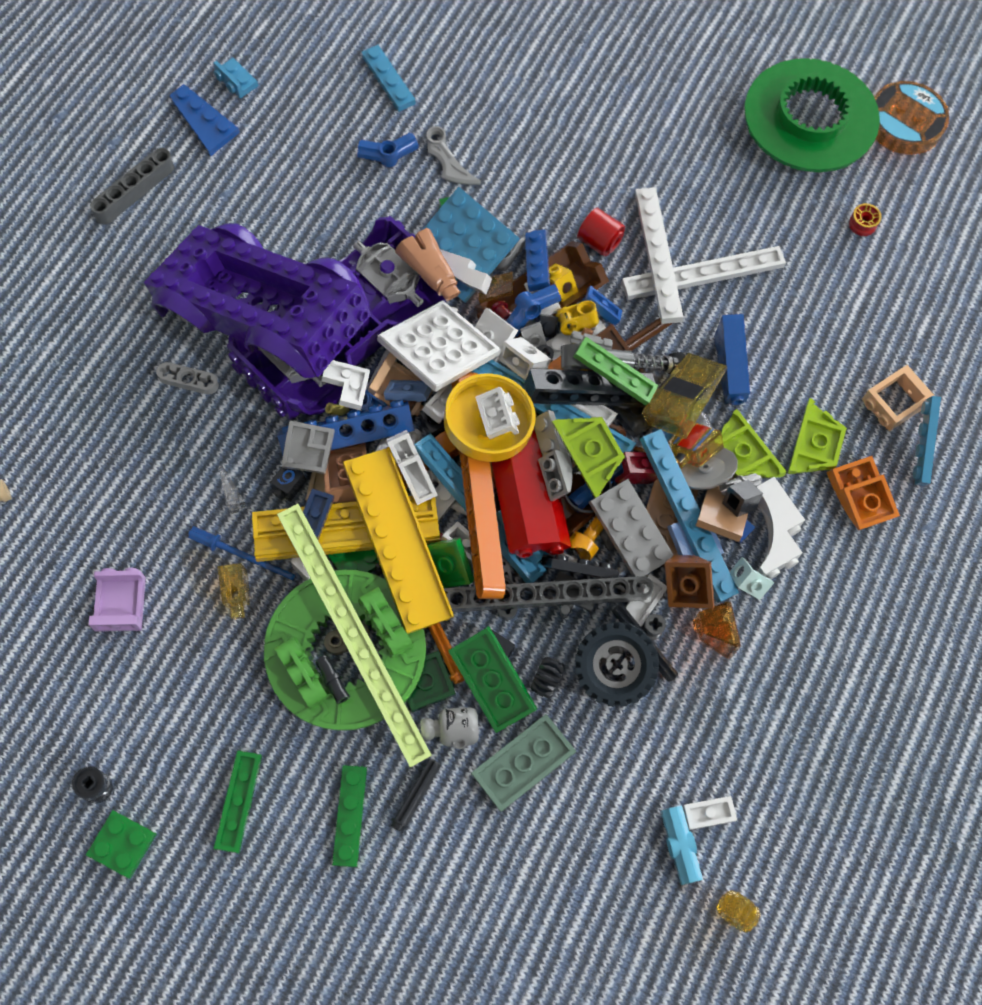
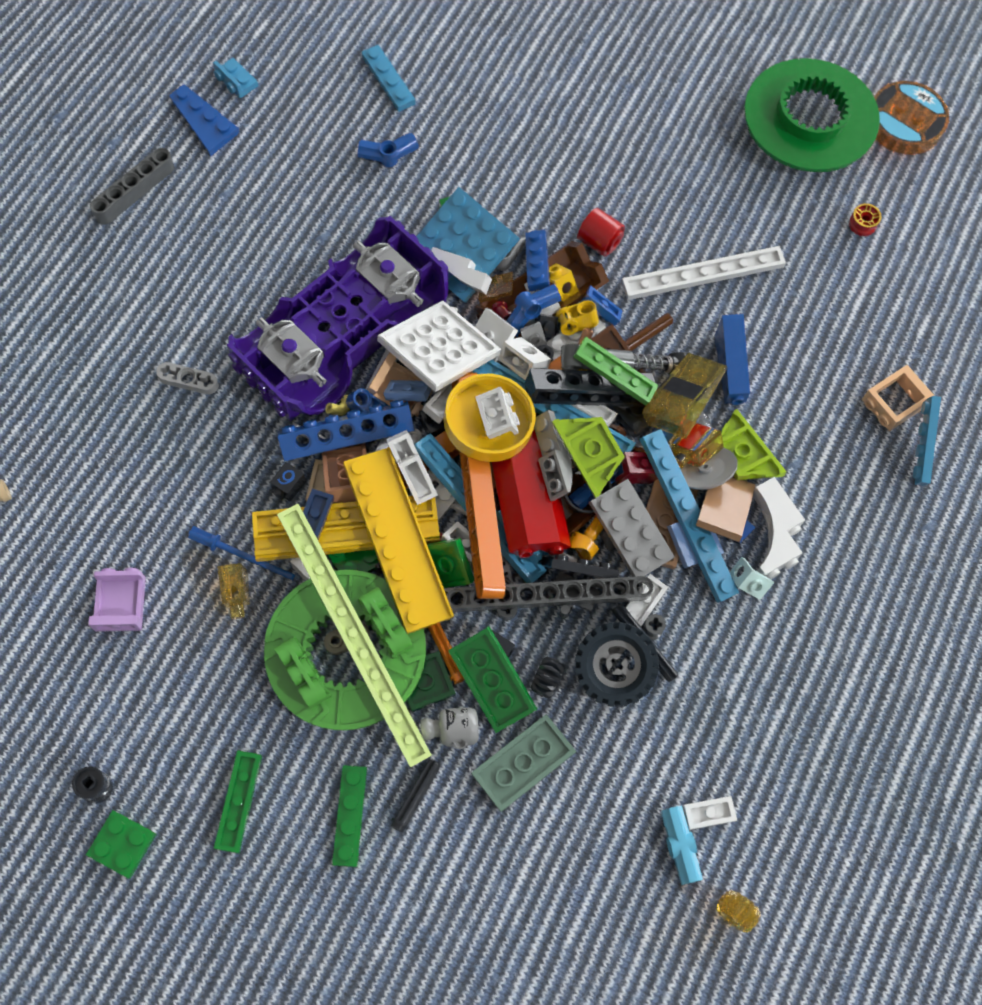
dark purple piece [144,223,371,378] -> none
clear slope [218,465,247,514] -> none
light grey plate [282,421,335,474] -> none
black pin [315,655,350,704] -> none
white plate [322,360,370,411] -> none
nougat piece [395,228,461,301] -> none
light grey piece [426,126,481,185] -> none
light grey axle [570,331,613,349] -> none
white plate [635,187,683,324] -> none
dark orange slope [665,555,714,609] -> none
clear orange slope [693,601,741,659] -> none
light grey axle [719,474,762,496] -> none
black brick [722,480,763,517] -> none
lime wing [787,398,847,474] -> none
orange slope [826,456,900,531] -> none

